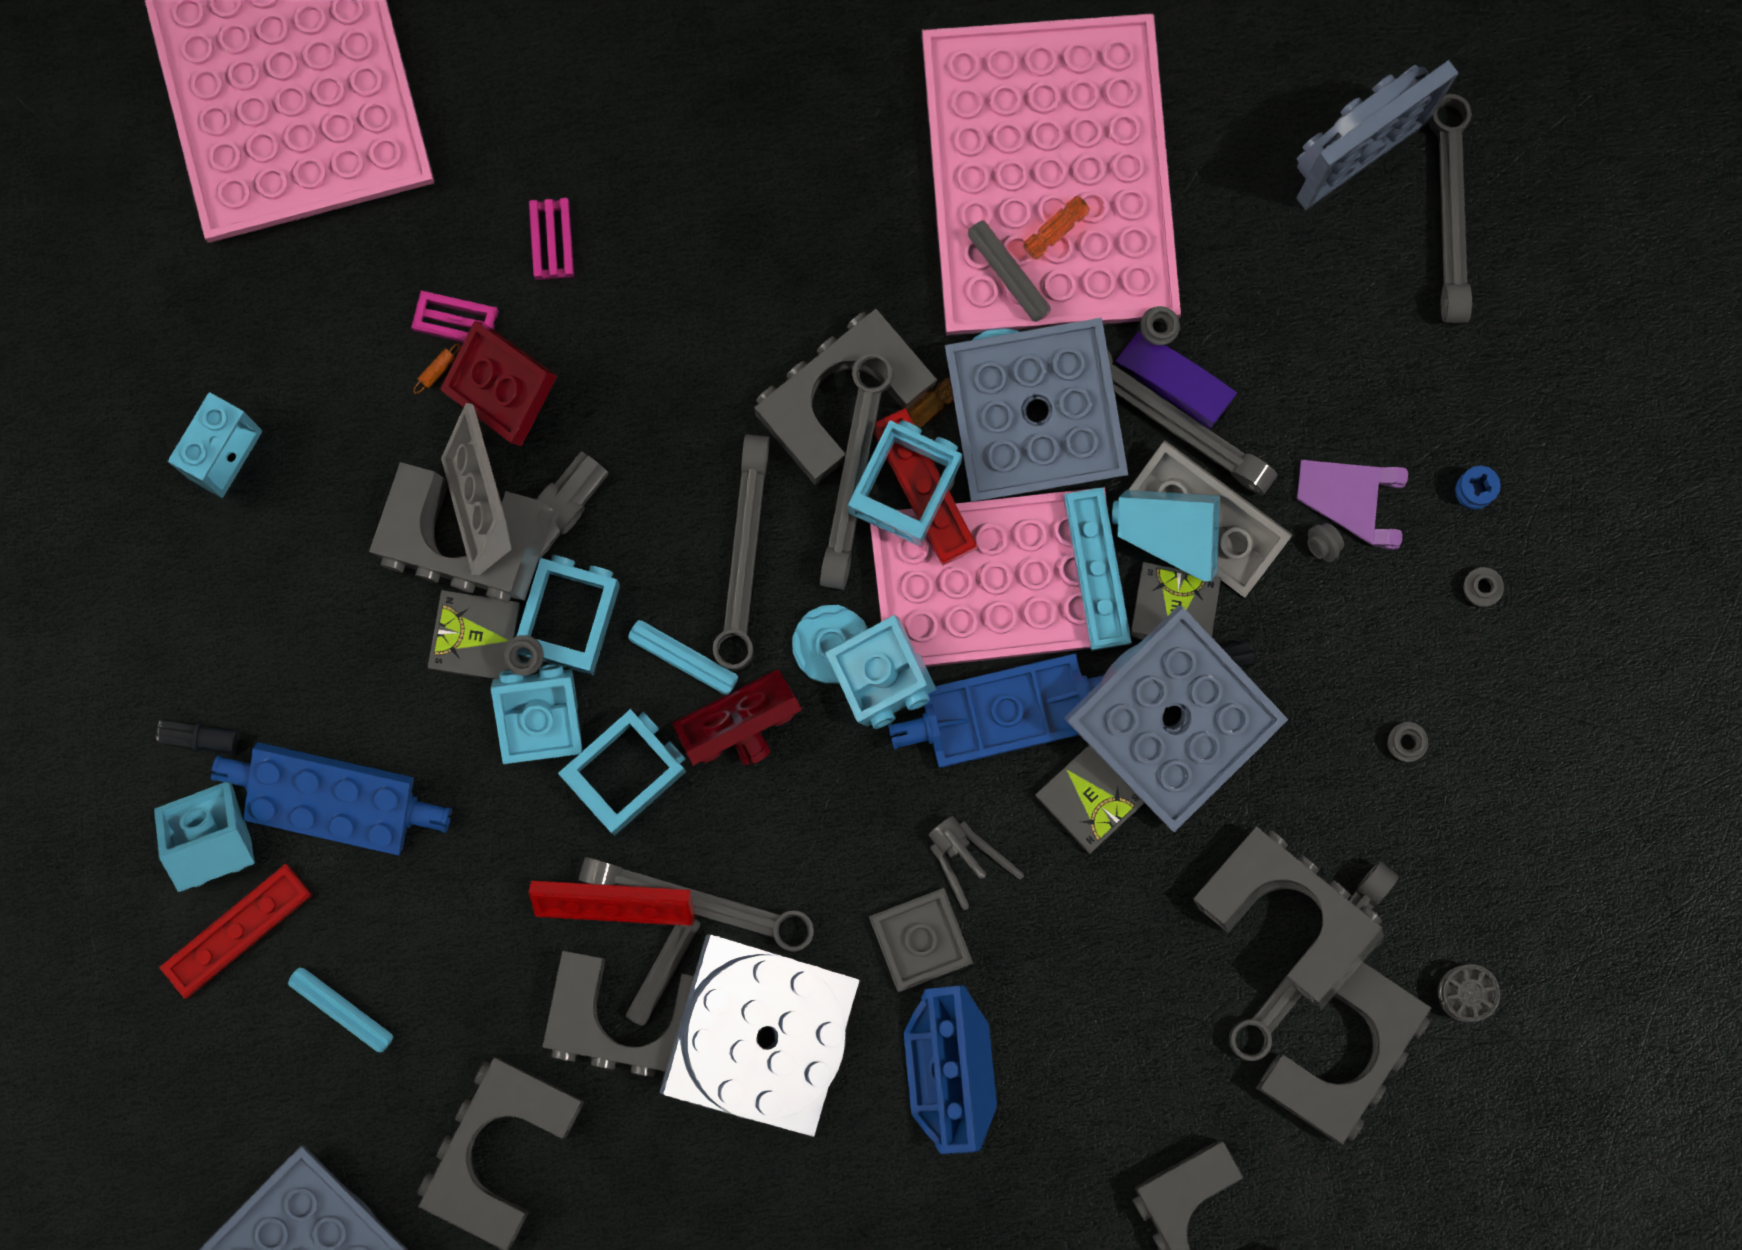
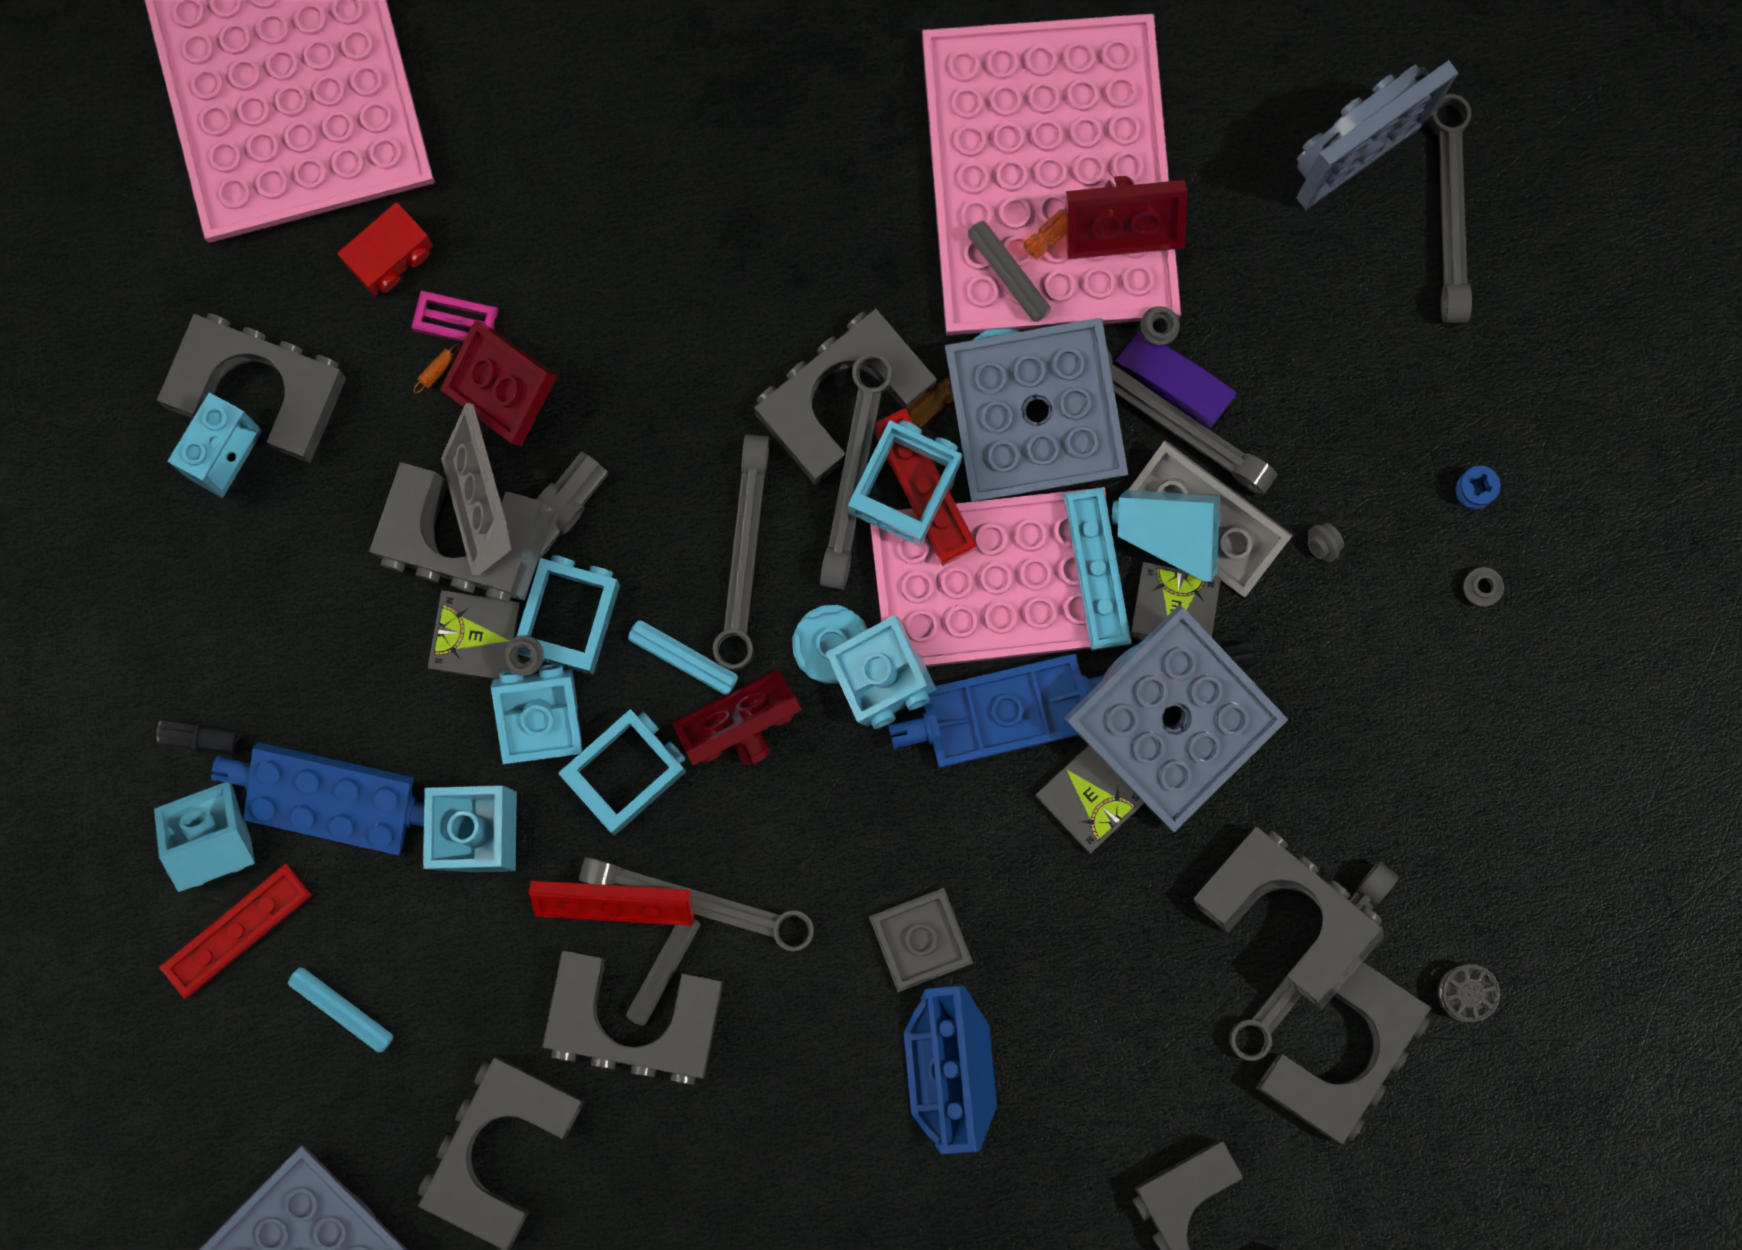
dark pink tile [529,198,574,280] -> none
piece [660,934,859,1137] -> none
dark grey plant [929,816,1024,910] -> none
medium lavender flag [1297,460,1408,550] -> none
dark grey plate [1387,722,1428,762] -> none
none -> dark grey arch [157,313,346,464]
none -> red brick [338,202,433,297]
none -> medium azure slope [423,786,517,872]
none -> dark red plate [1066,176,1187,259]

